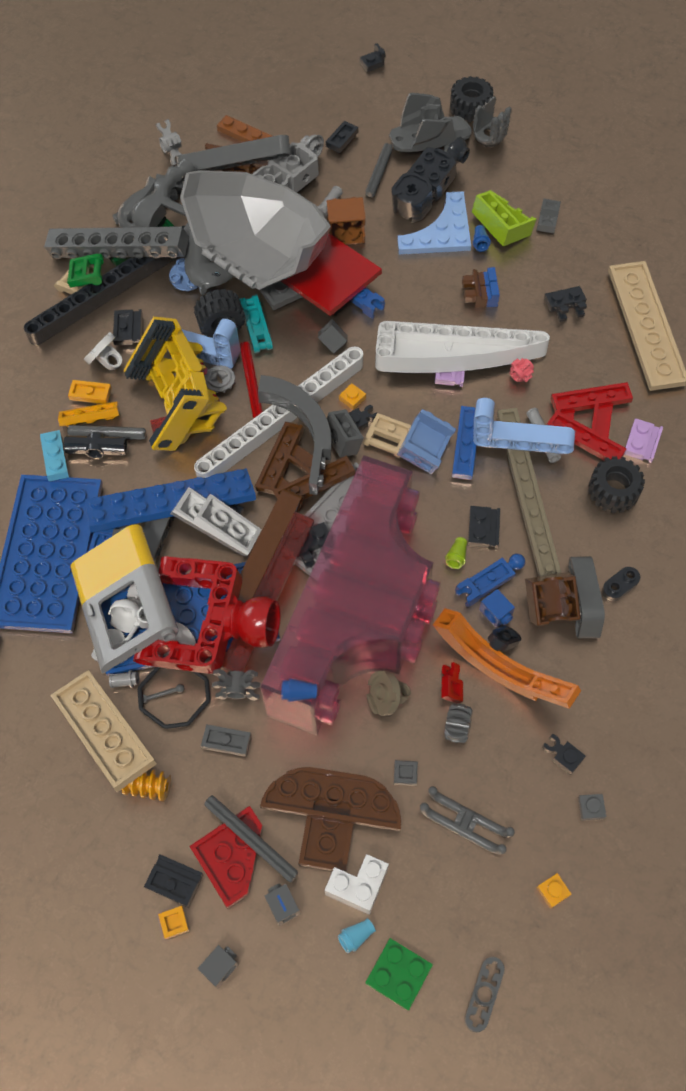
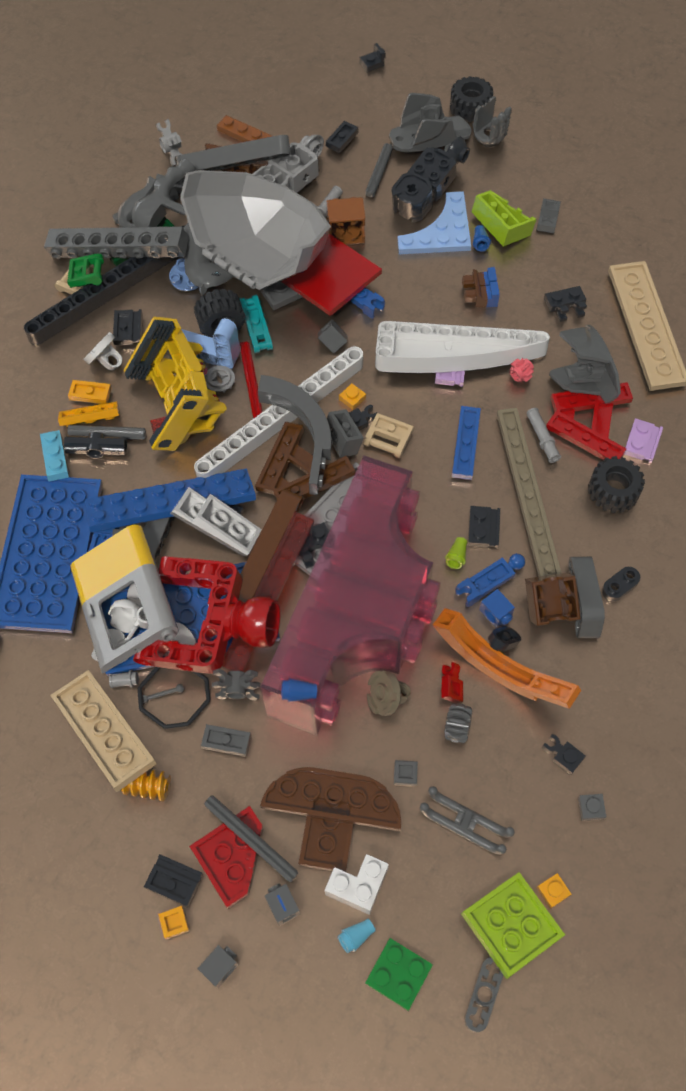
medium blue panel [397,409,456,474] -> none
light blue beam [473,398,575,454] -> none
none -> lime plate [461,872,565,979]
none -> dark grey piece [549,325,621,403]

